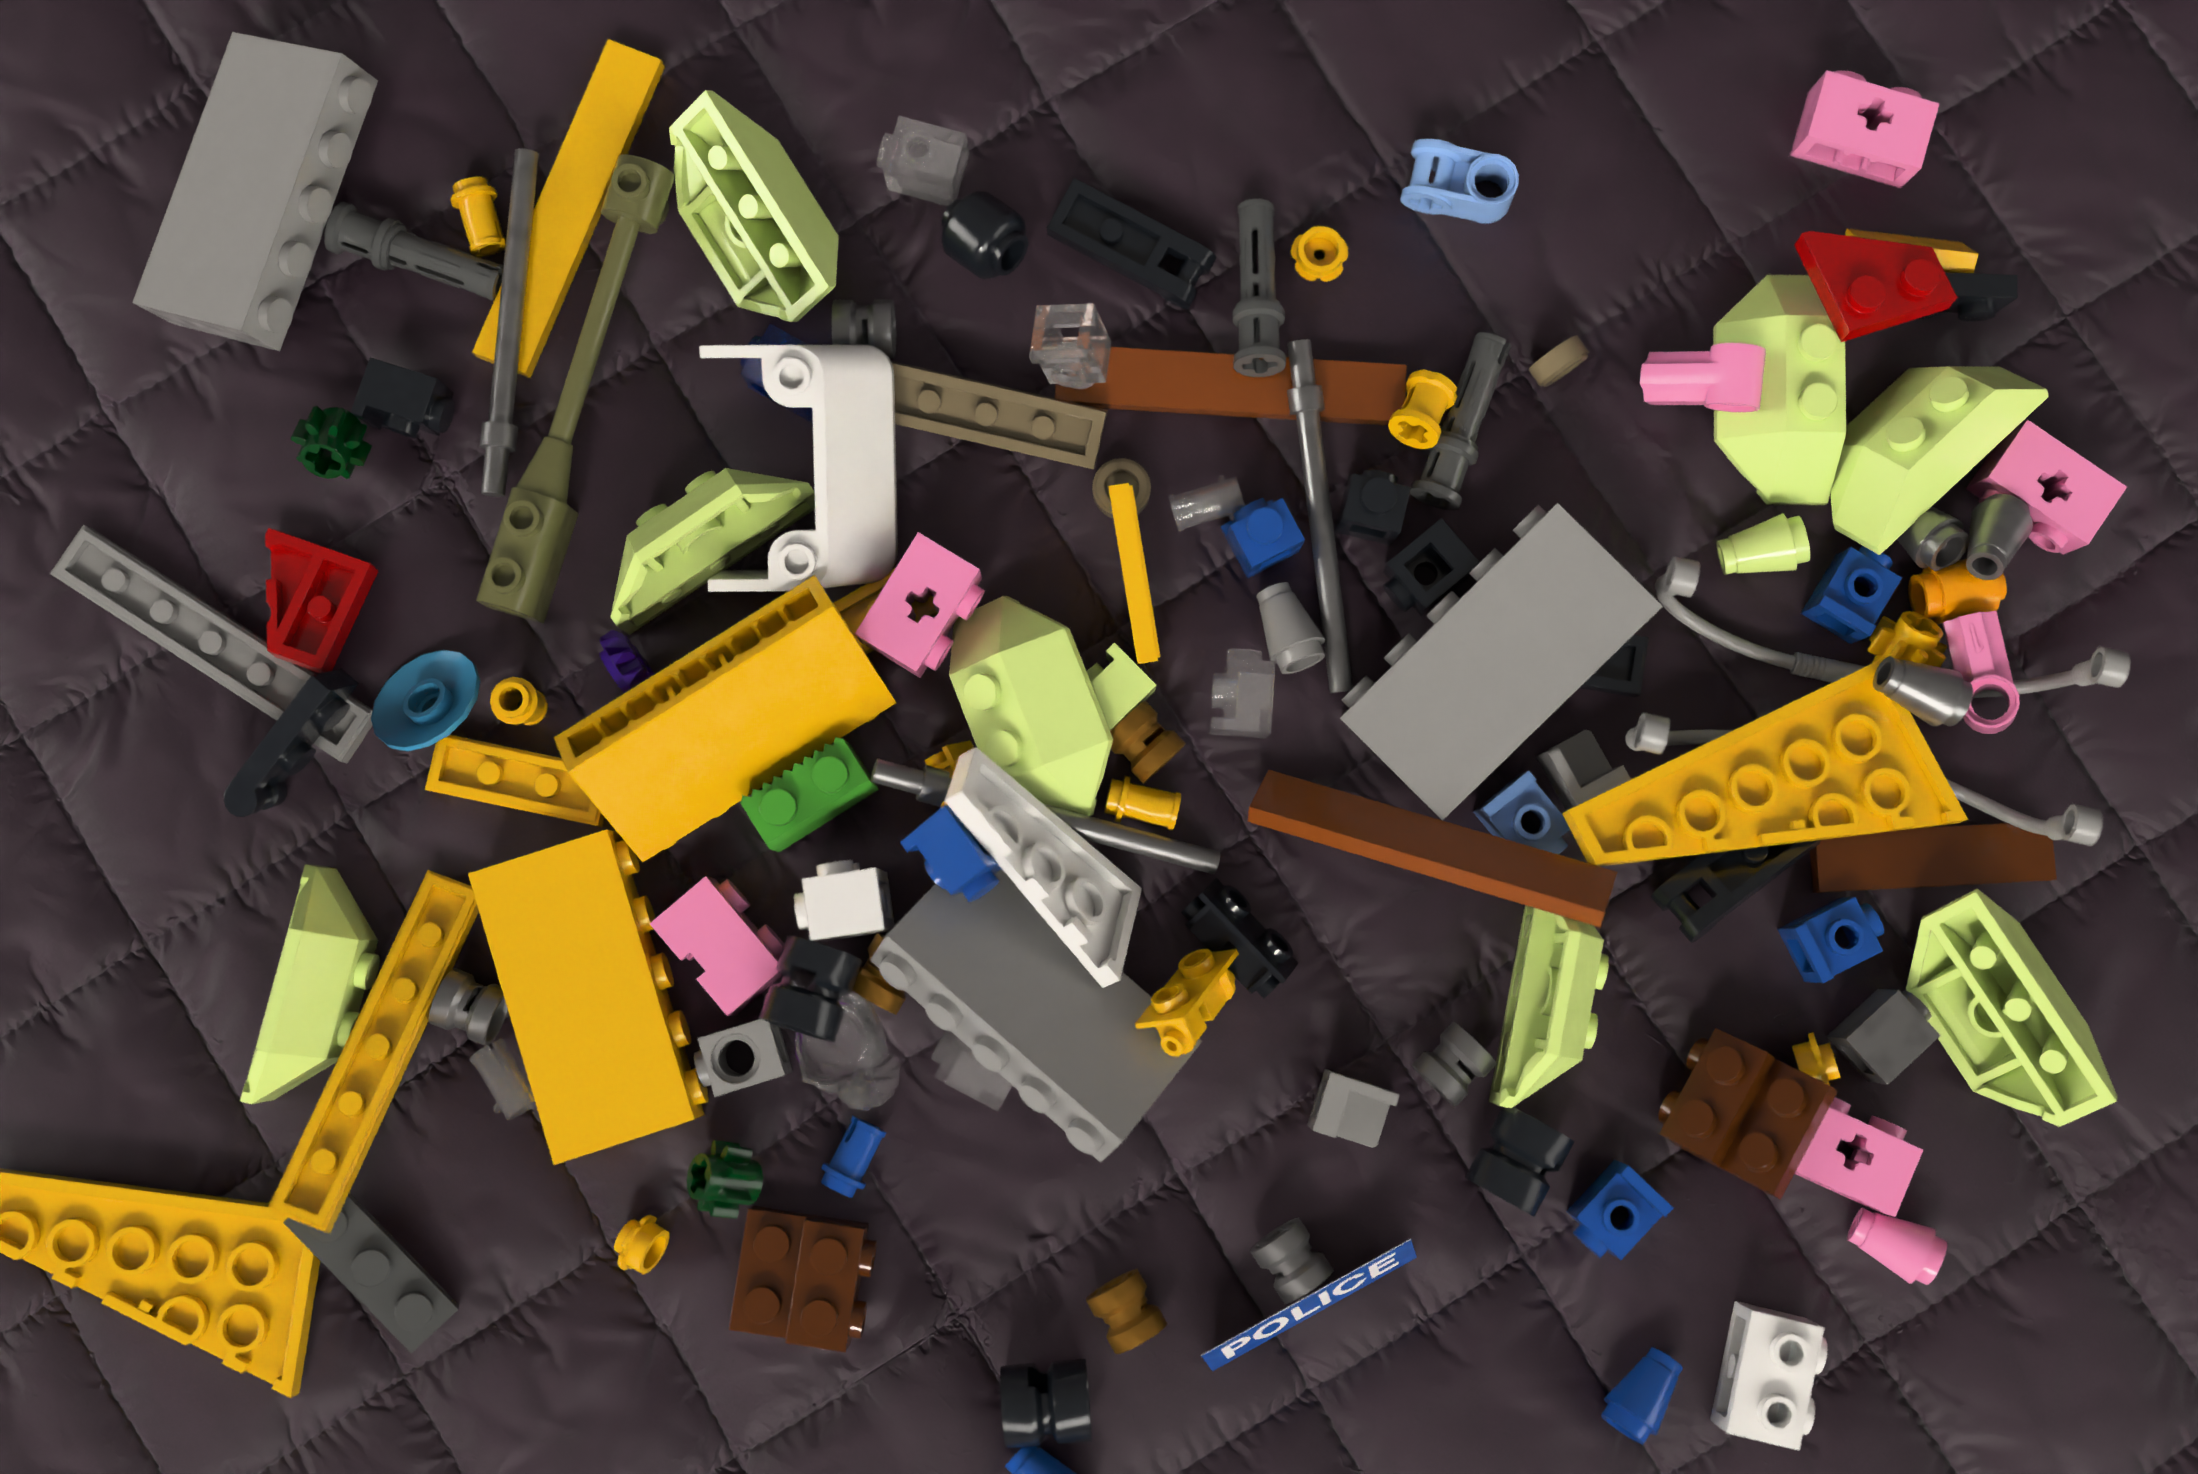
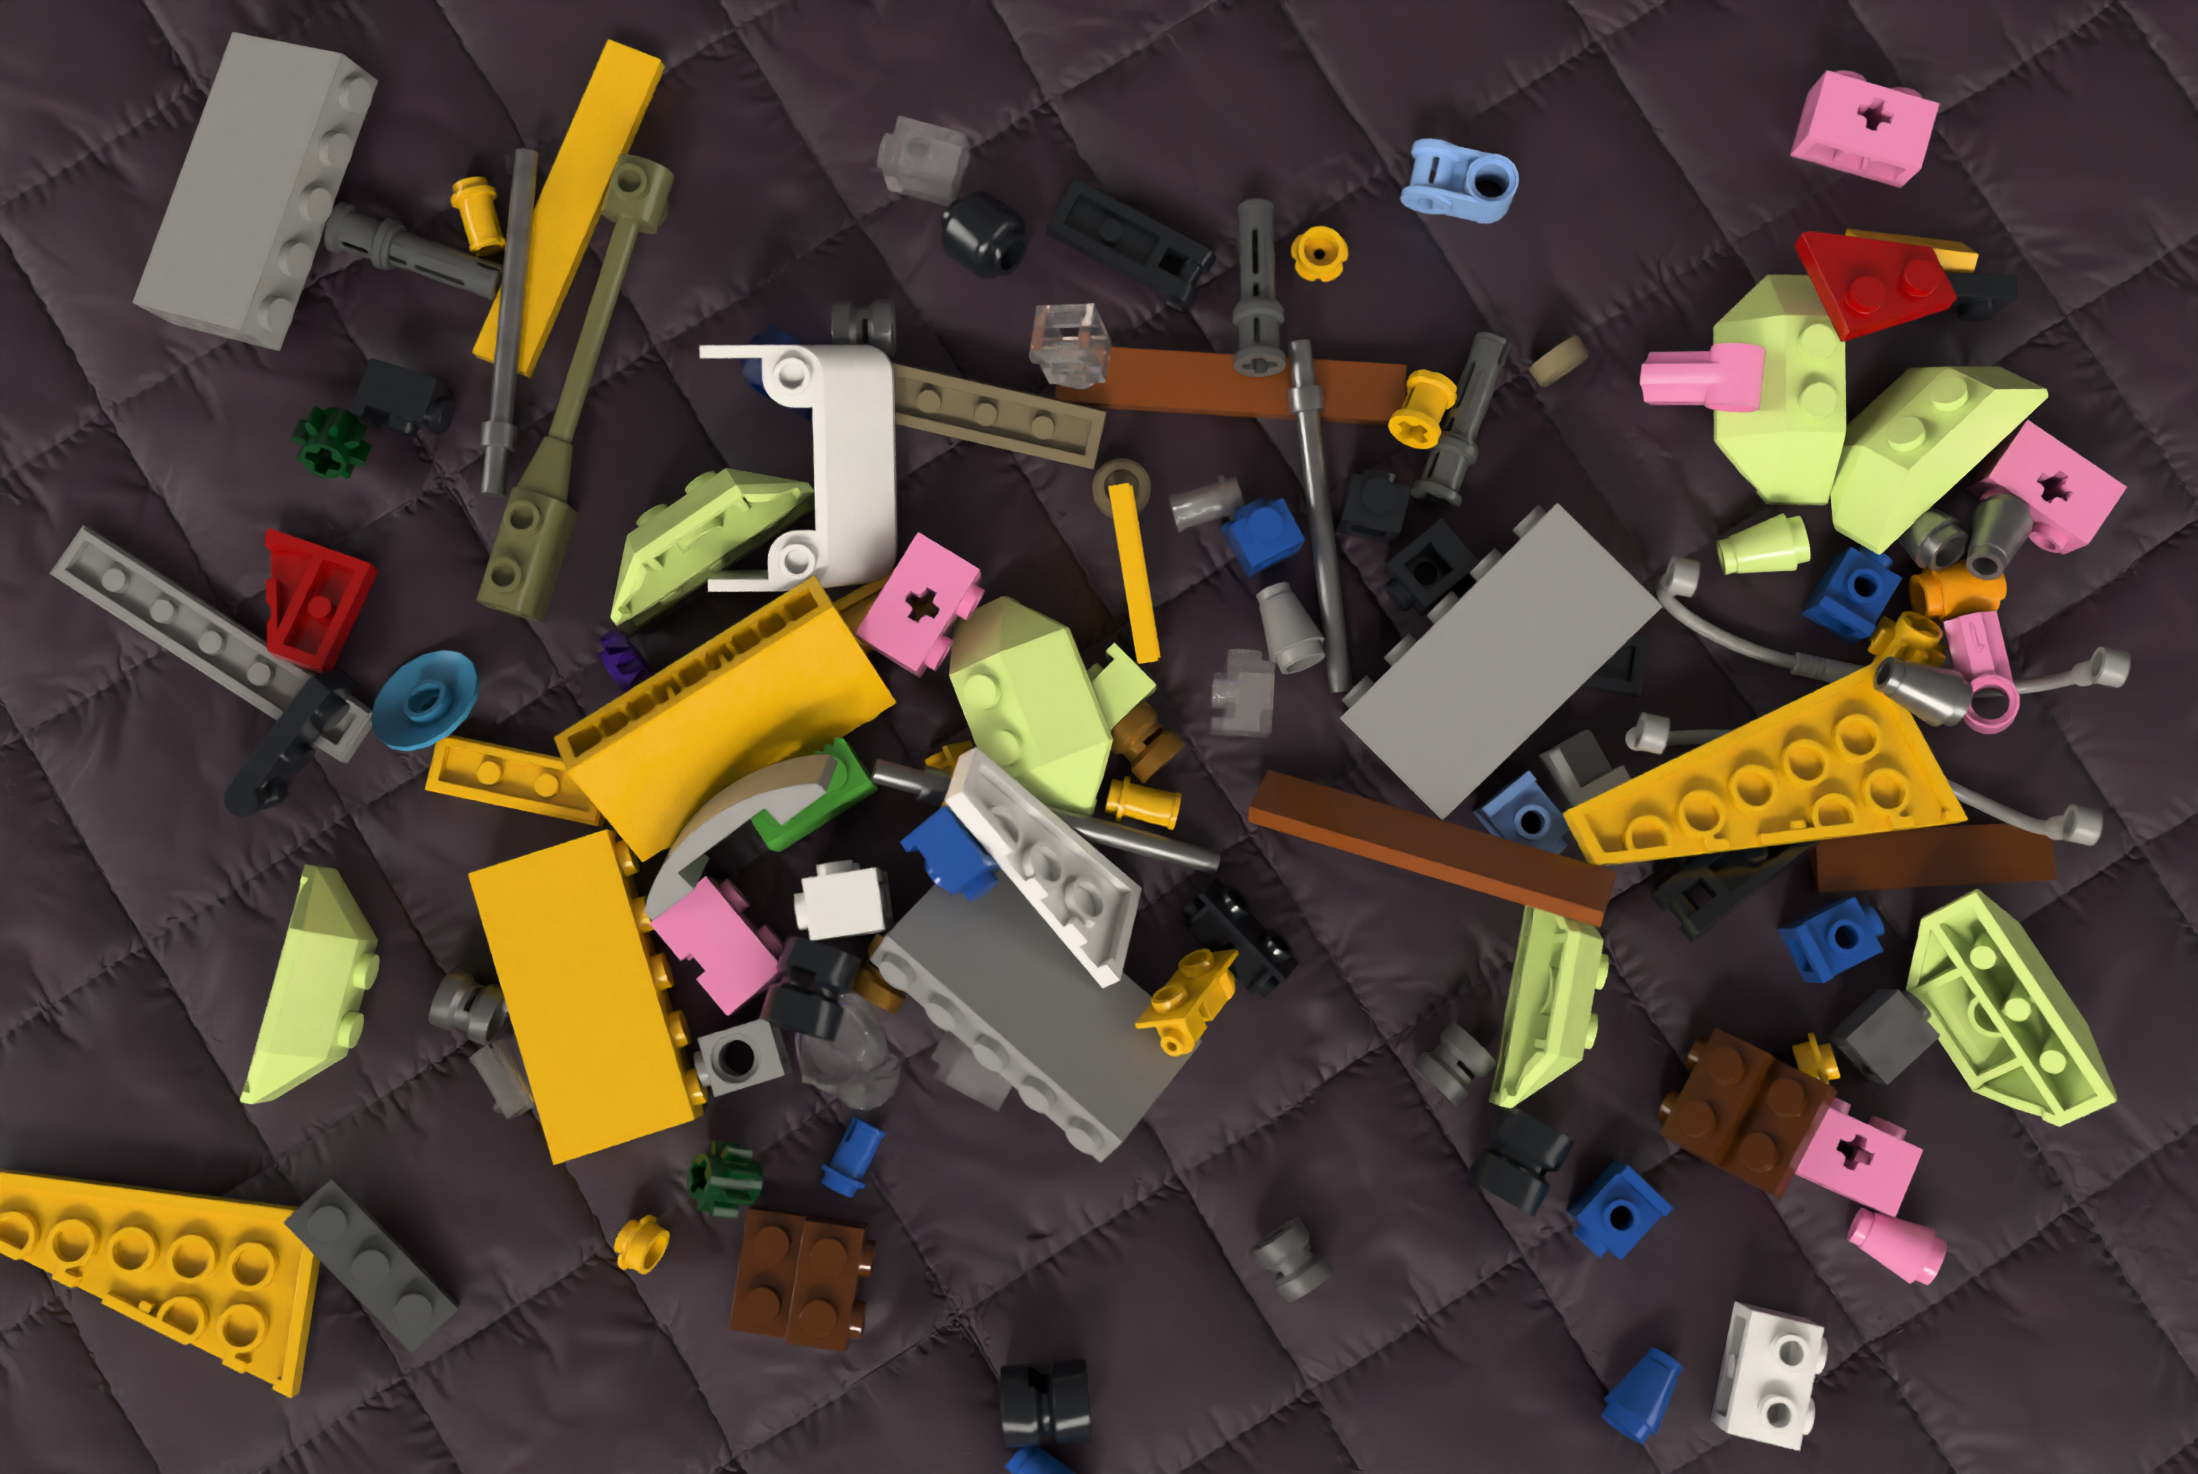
yellow tile [267,870,479,1233] -> none
yellow pin [490,677,548,726] -> none
yellowish green wedge [669,90,839,322] -> none
pearl gold wheel [1086,1269,1168,1354] -> none
blue sticker [1201,1239,1417,1371] -> none
light grey panel [1307,1069,1400,1148] -> none
none -> light grey slope [644,754,838,921]

